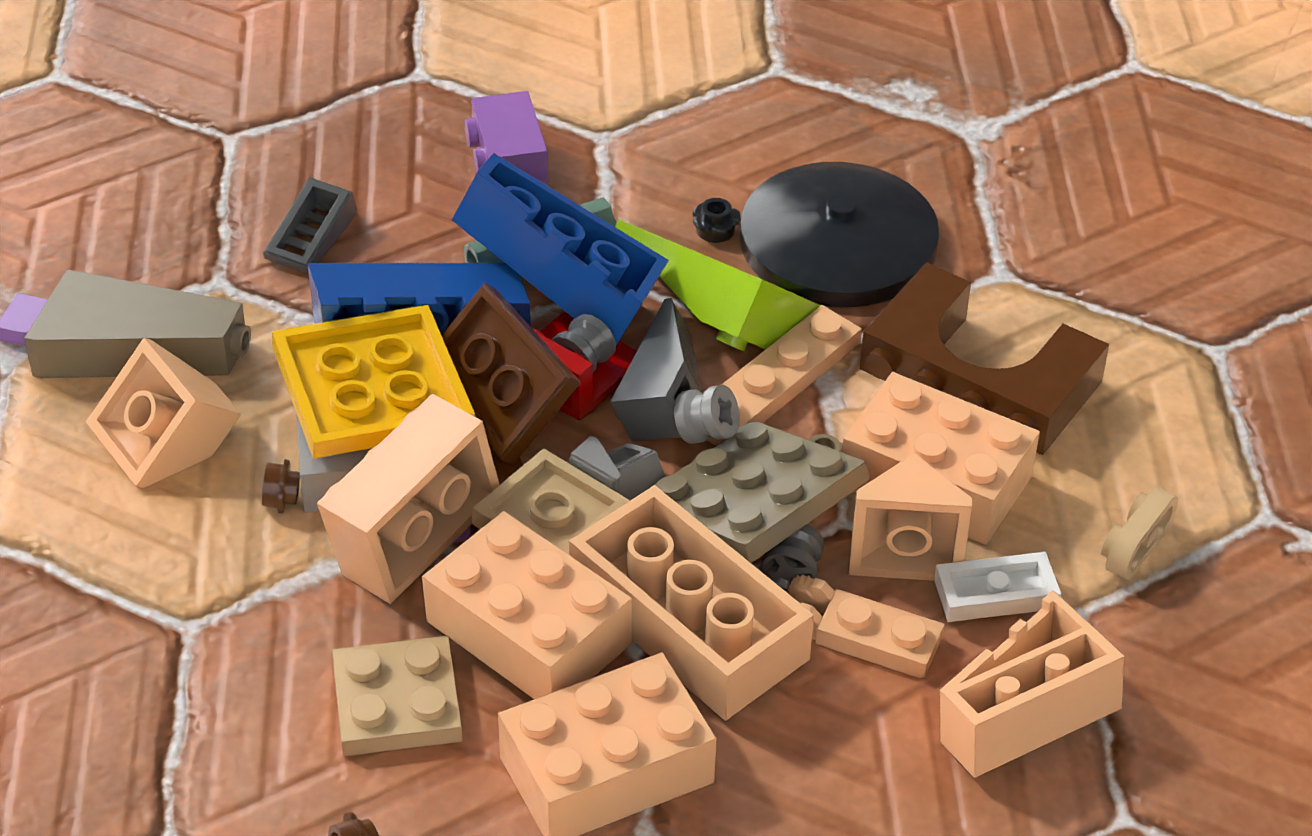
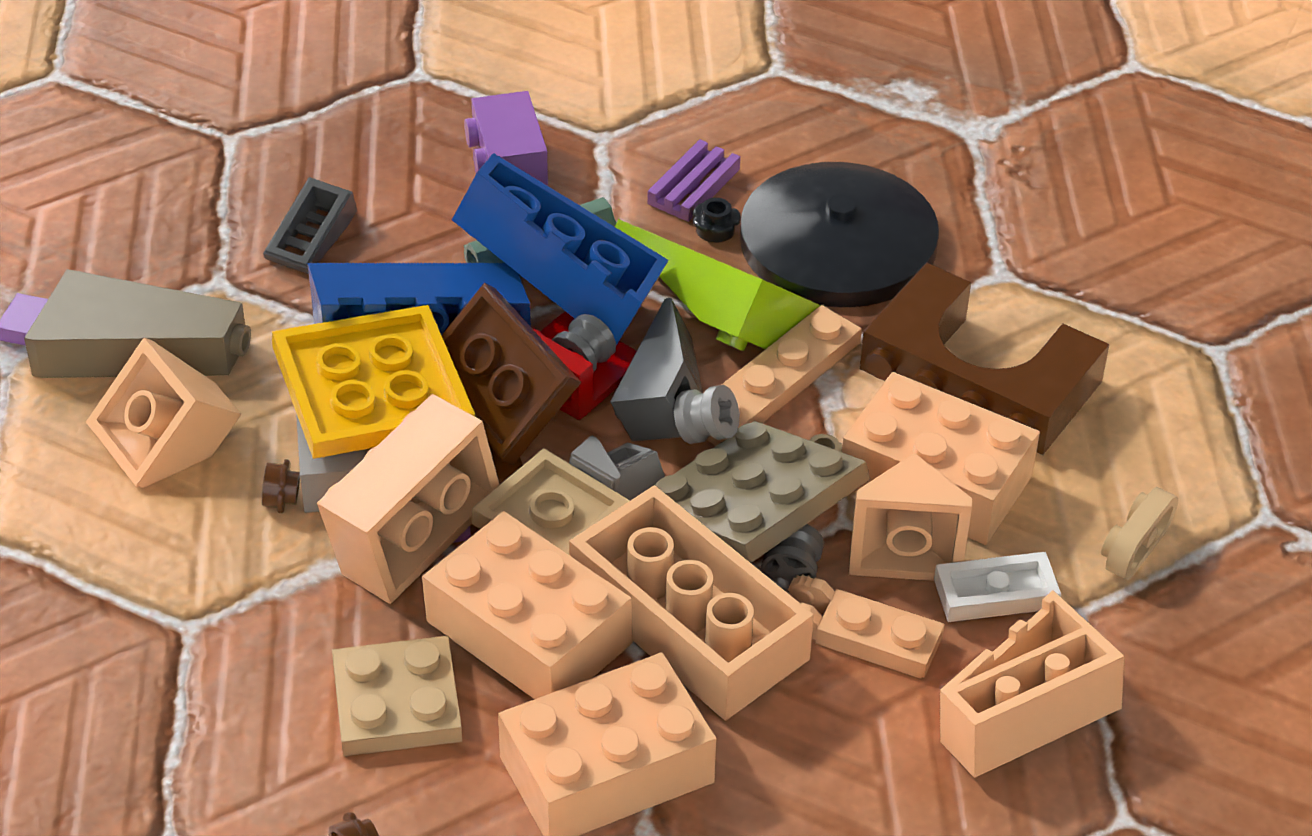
none -> medium lavender tile [647,139,740,222]

